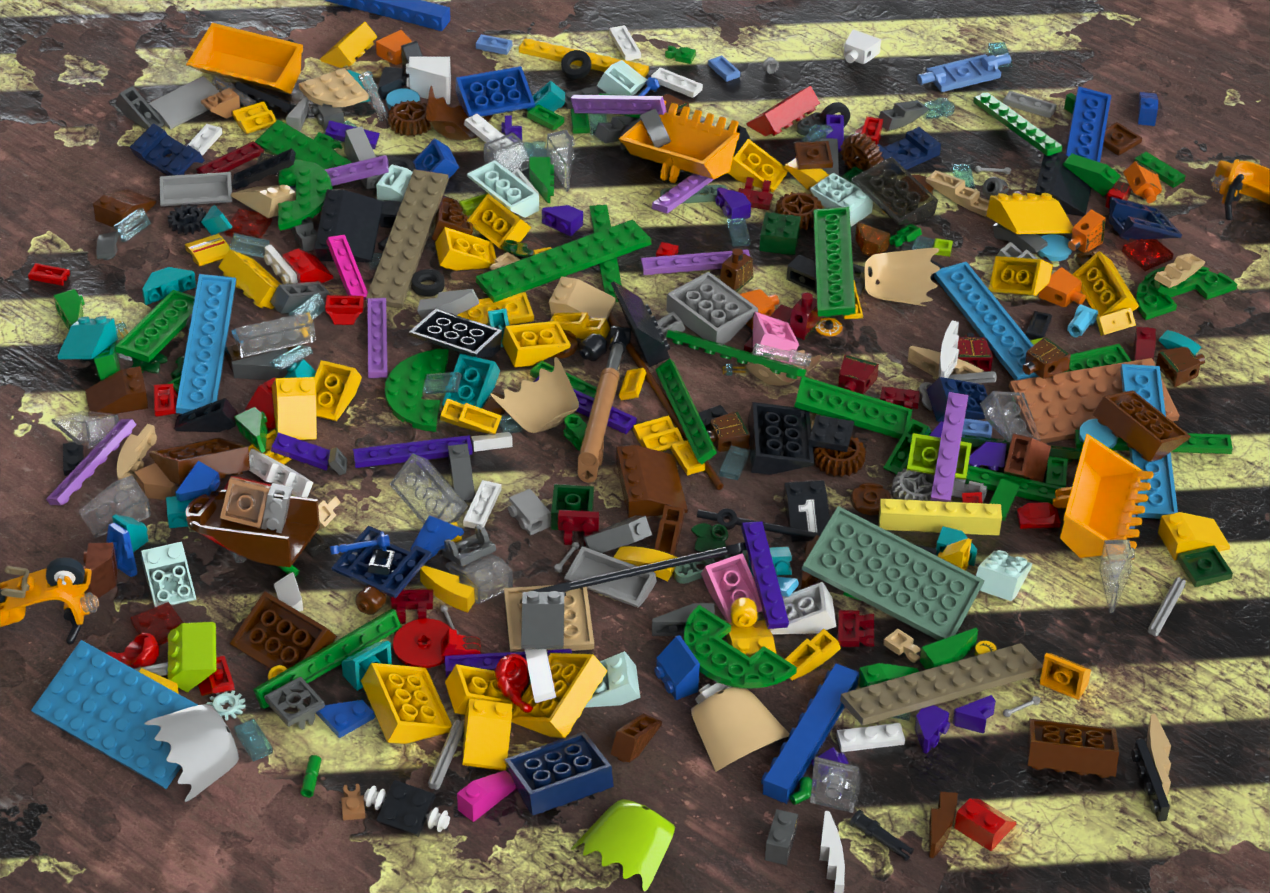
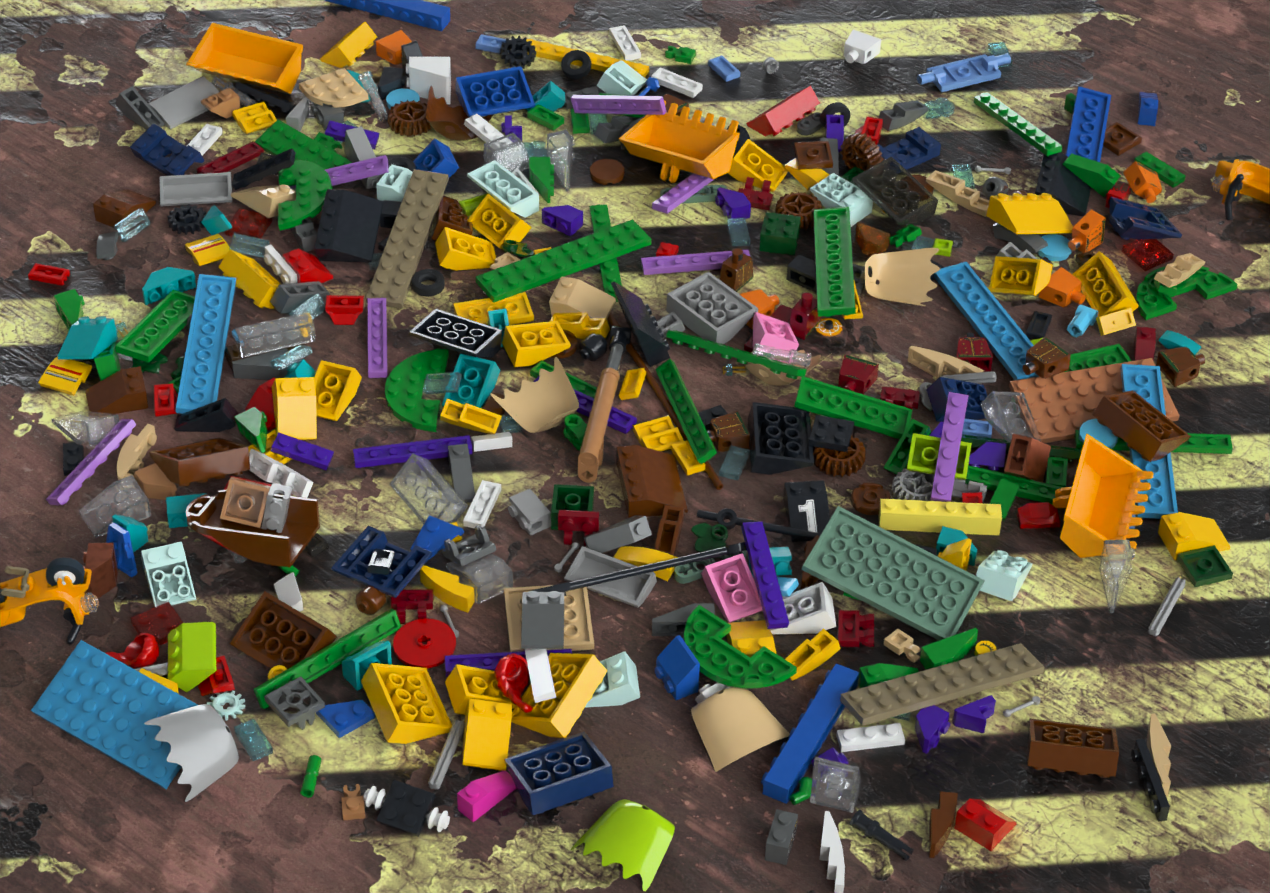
blue slope [176,461,220,502] -> none
tan plate [318,496,340,529] -> none
dark pink plate [326,235,368,300] -> none
dark grey plate [328,447,347,476] -> none
blue piece [330,531,390,555] -> none
light grey slope [417,289,479,320] -> none
red leg [441,628,481,656] -> none
reddish brown slope [611,713,662,763] -> none
dark grey slope [640,108,671,148] -> none
yellow head [730,597,758,627] -> none
clear light blue plate [801,124,833,142] -> none
white slope [939,320,959,378] -> none
light grey tile [1003,91,1057,118] -> none
light orange slope [1040,653,1091,700] -> none
none -> yellow slope [38,356,92,396]
none -> black gear [500,36,536,69]
none -> reddish brown tile [590,159,624,185]

